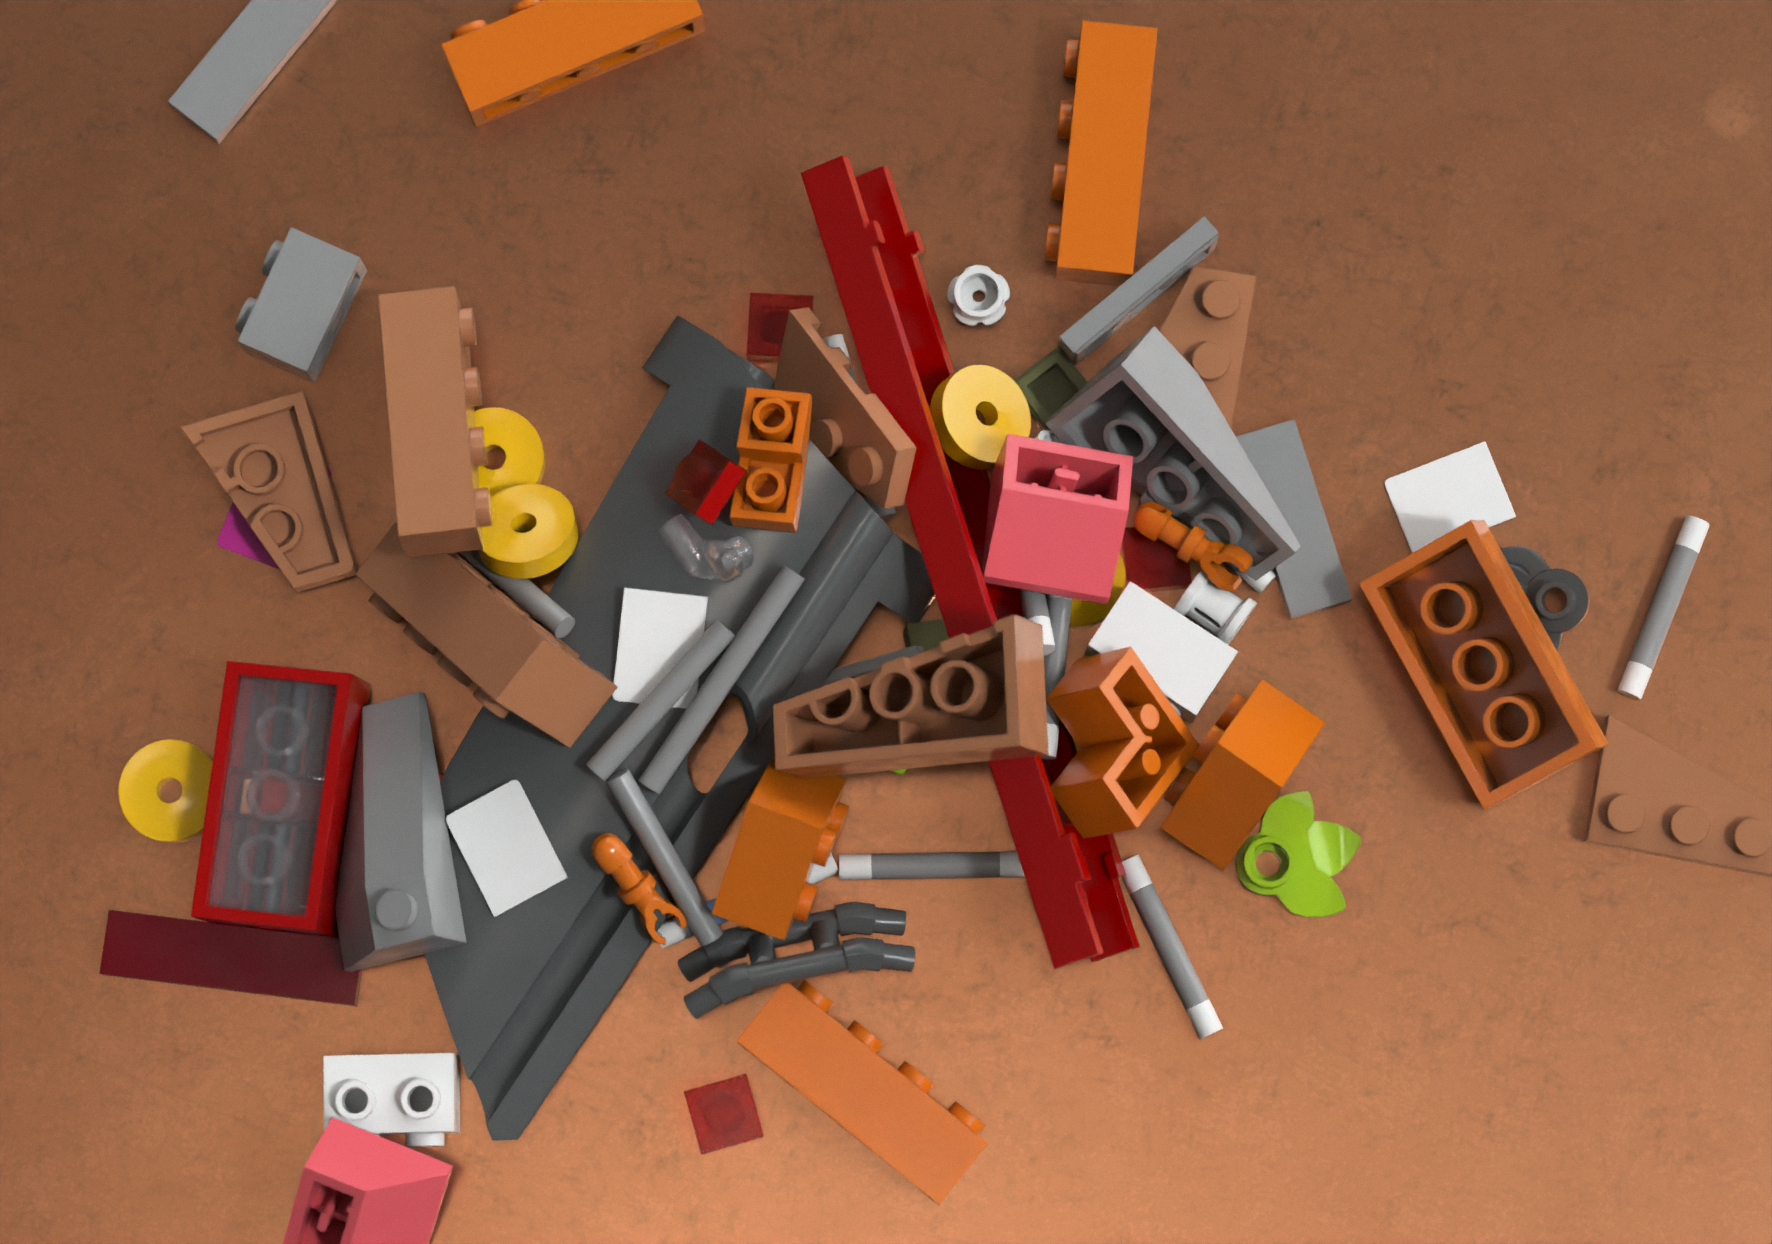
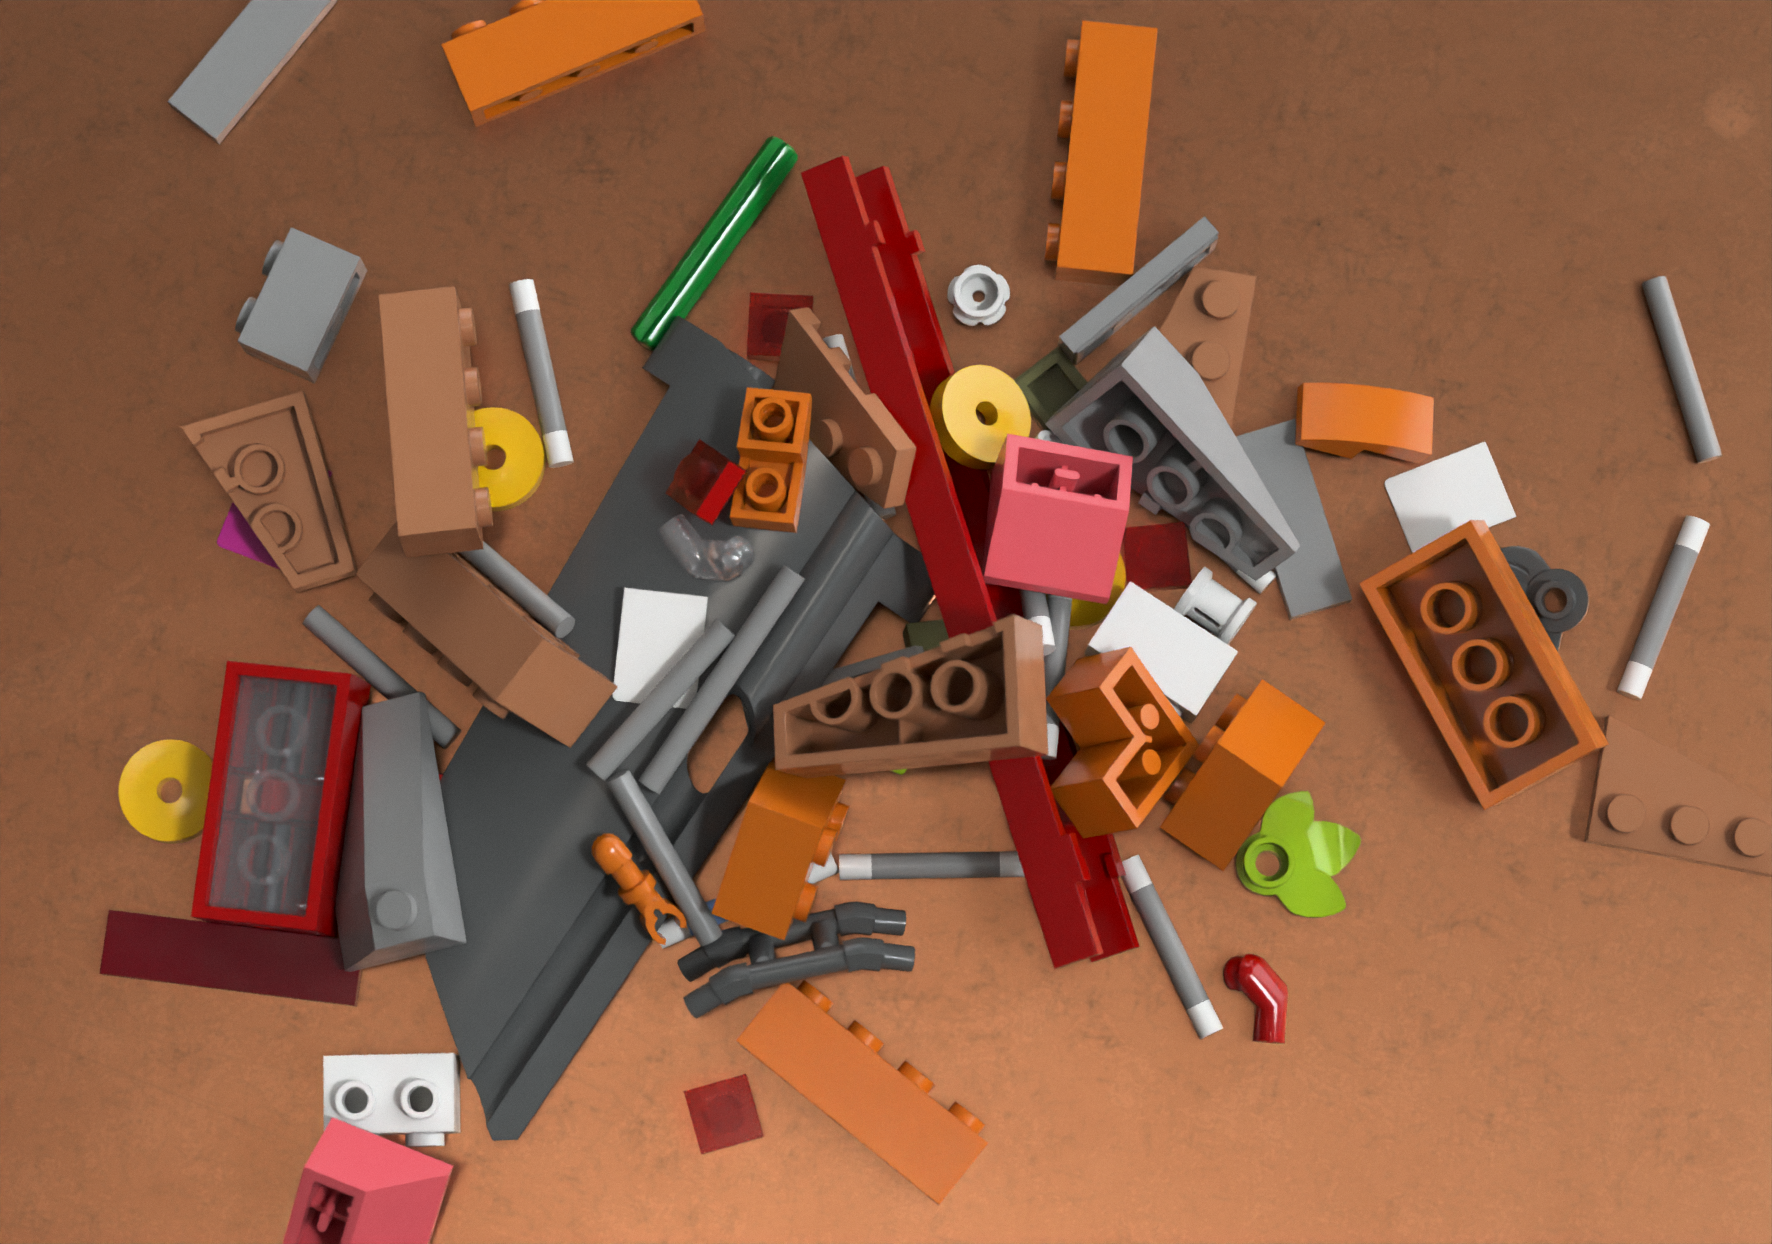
white sticker [446,780,568,917] -> none
yellow piece [478,484,579,579] -> none
orange piece [1133,502,1254,591] -> none
none -> light grey bar [302,605,462,749]
none -> light grey bar [509,279,574,468]
none -> green axle [631,136,798,351]
none -> red arm [1223,953,1288,1044]
none -> orange slope [1295,383,1434,464]
none -> light grey bar [1642,276,1723,463]

